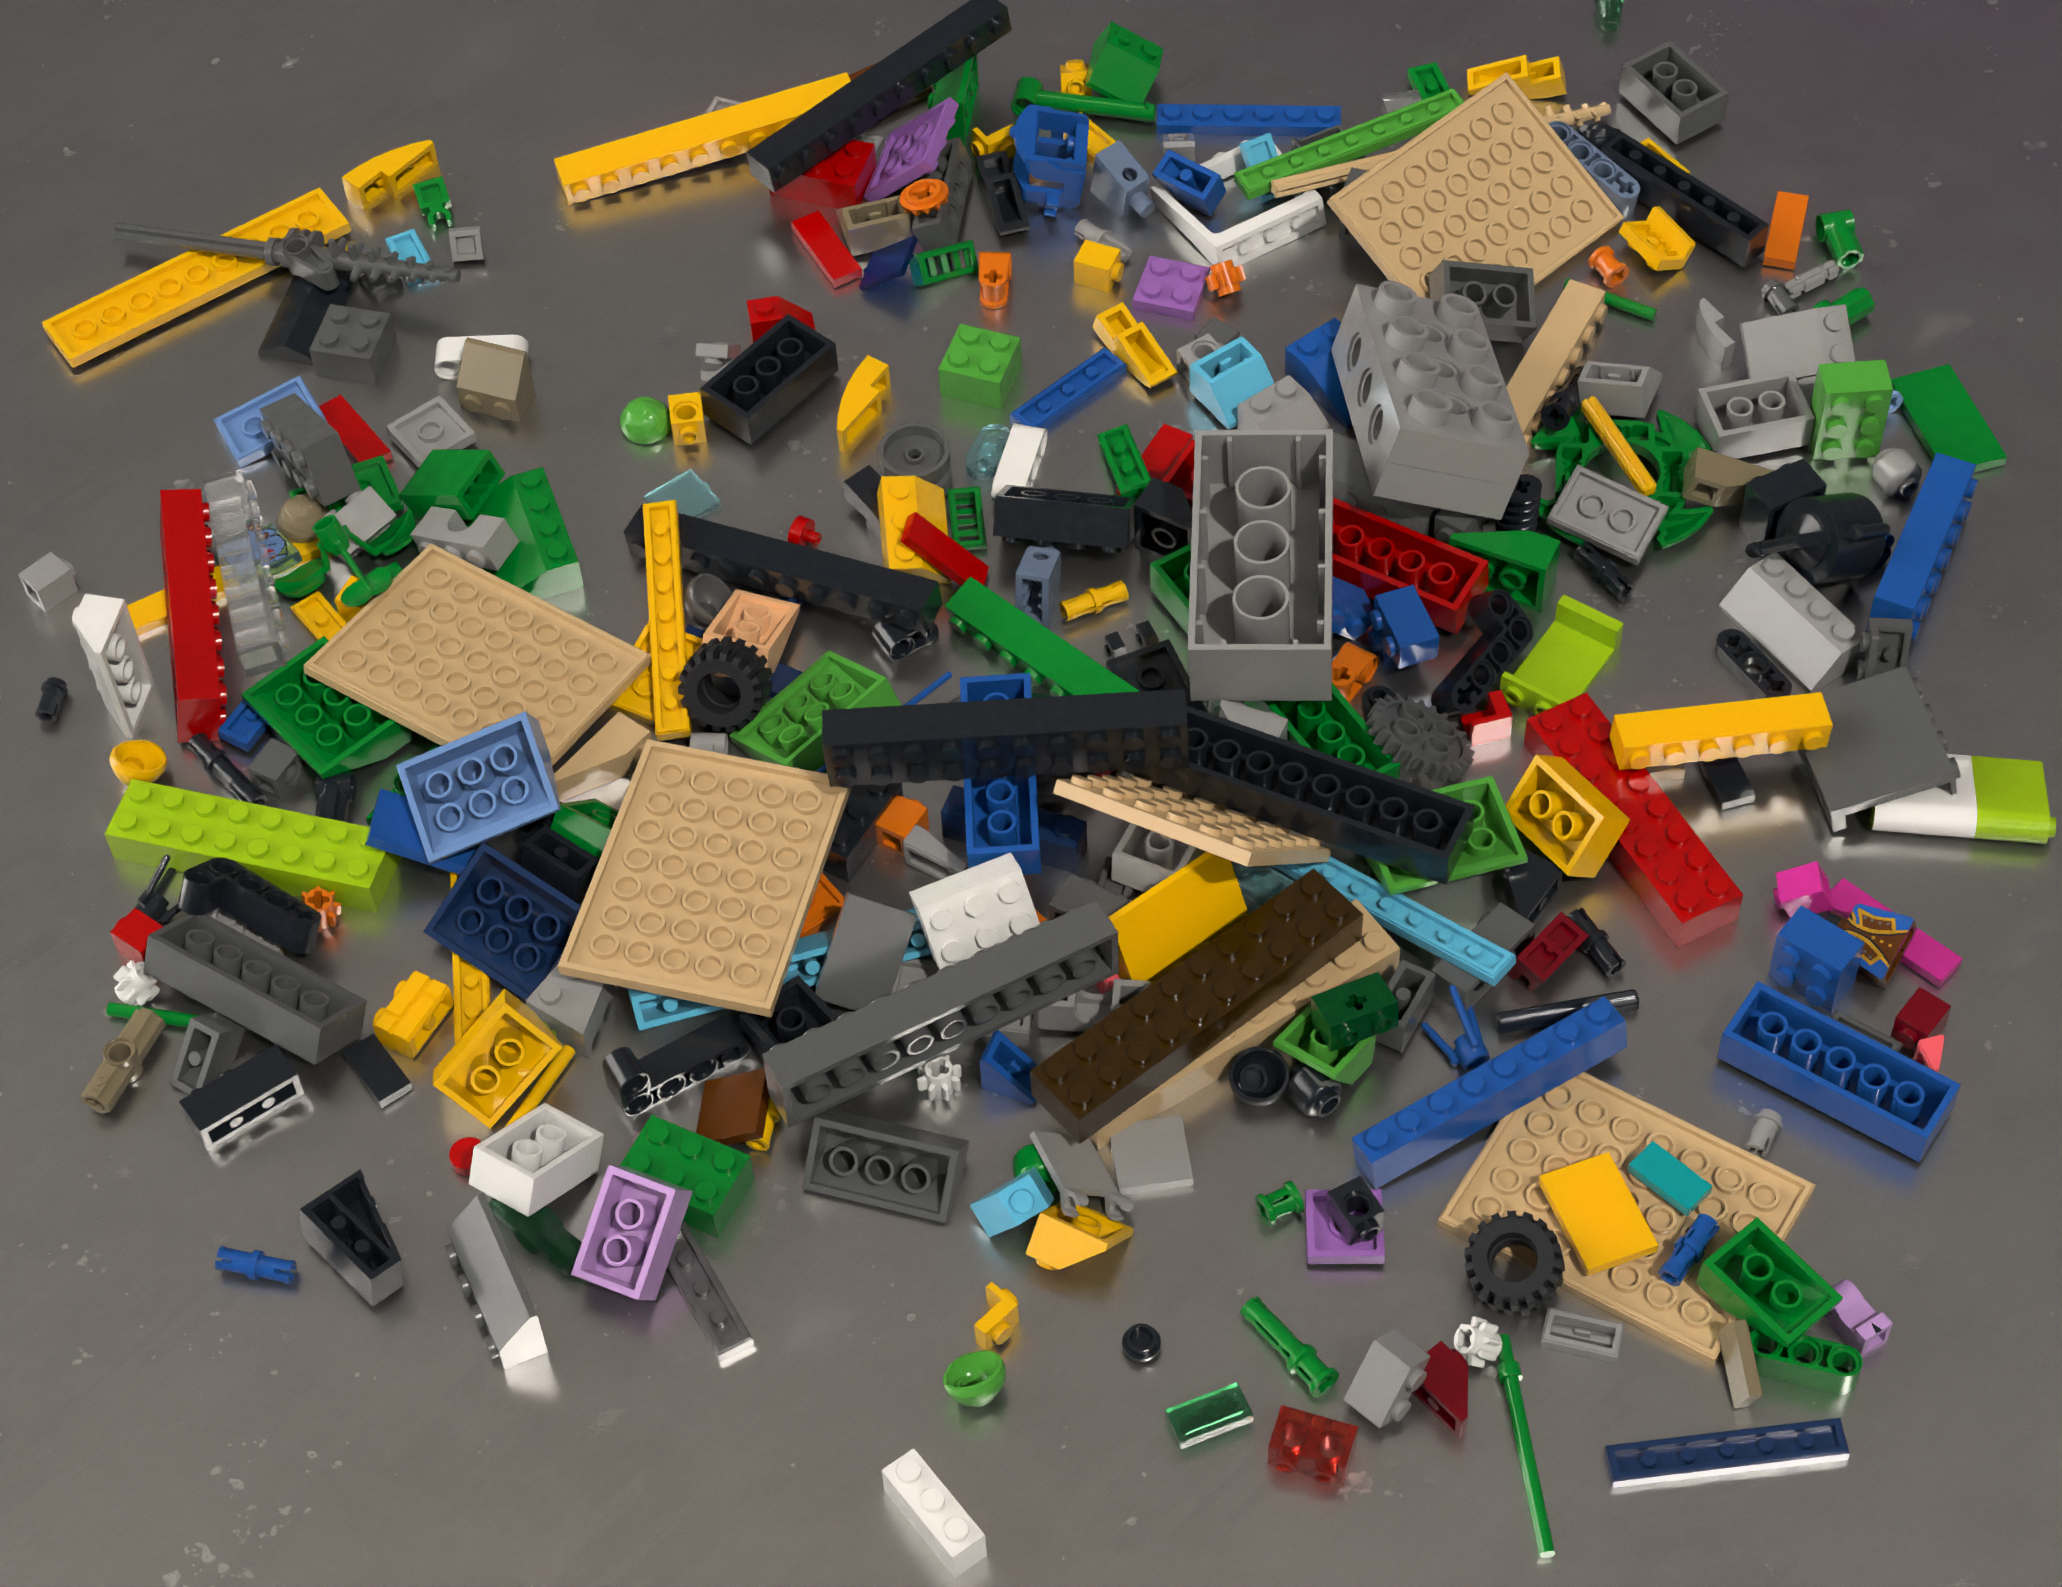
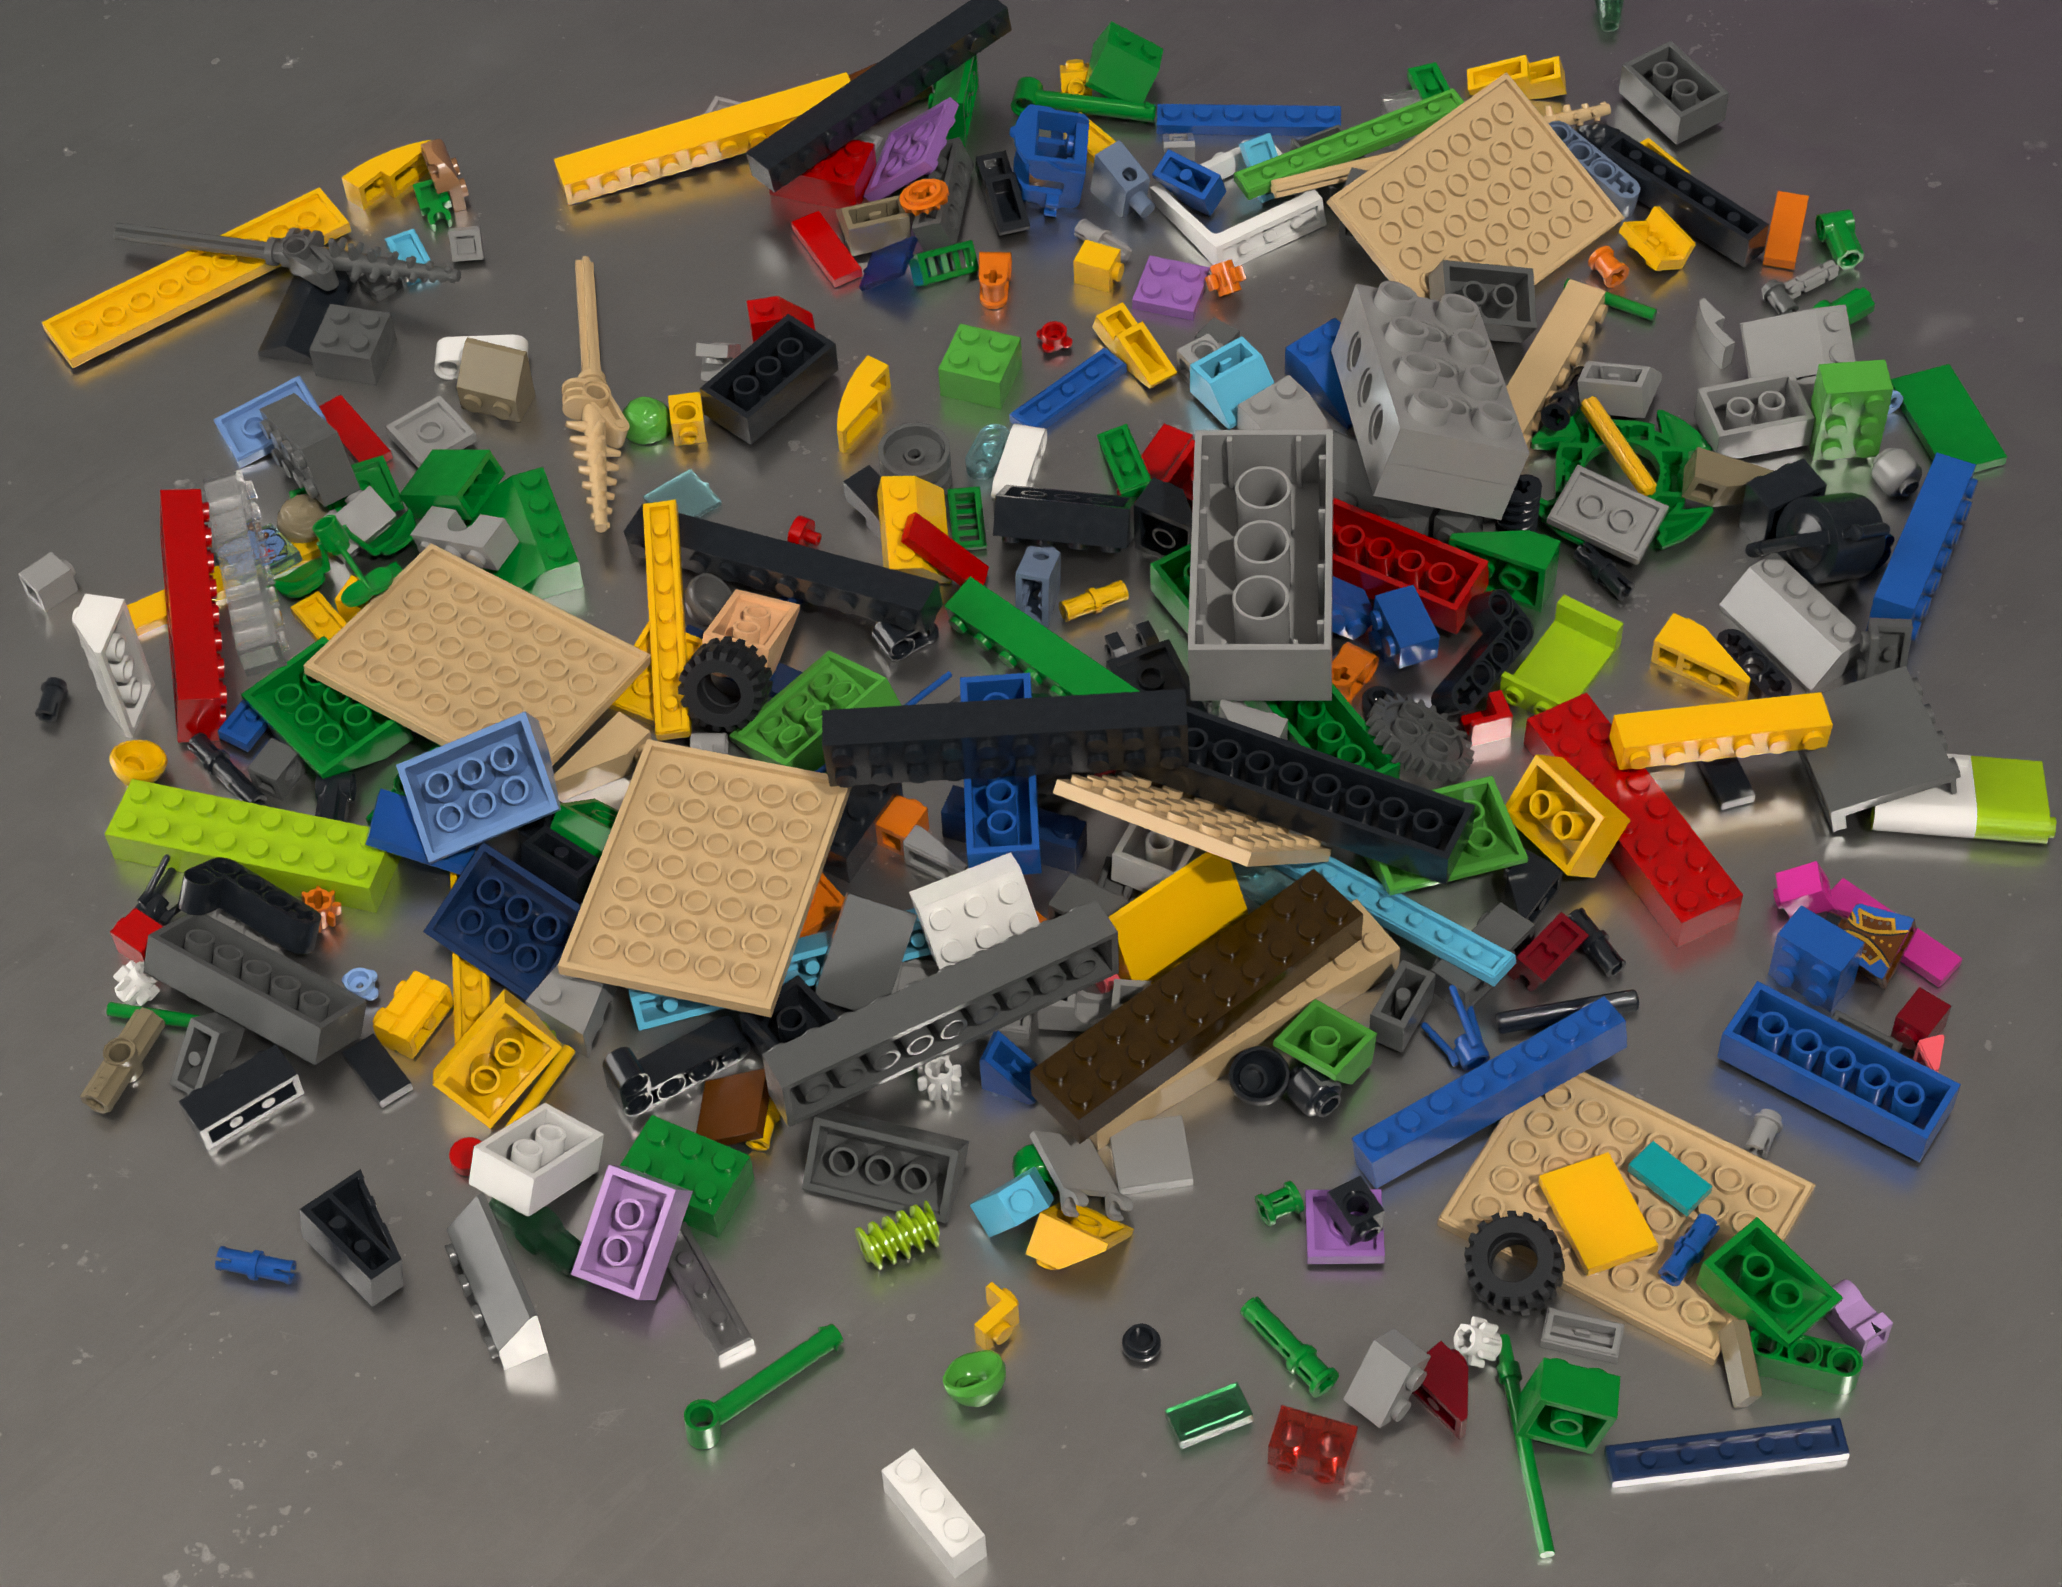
yellow bracket [970,124,1016,159] -> none
dark green brick [1311,972,1398,1052] -> none
none -> light blue plate [342,968,379,1001]
none -> medium nougat slope [420,139,469,213]
none -> tan piece [561,256,630,533]
none -> green piece [684,1324,844,1450]
none -> lime piece [855,1200,940,1271]
none -> red plate [1036,321,1073,353]
none -> green brick [1516,1357,1621,1454]
none -> yellow slope [1651,613,1751,701]

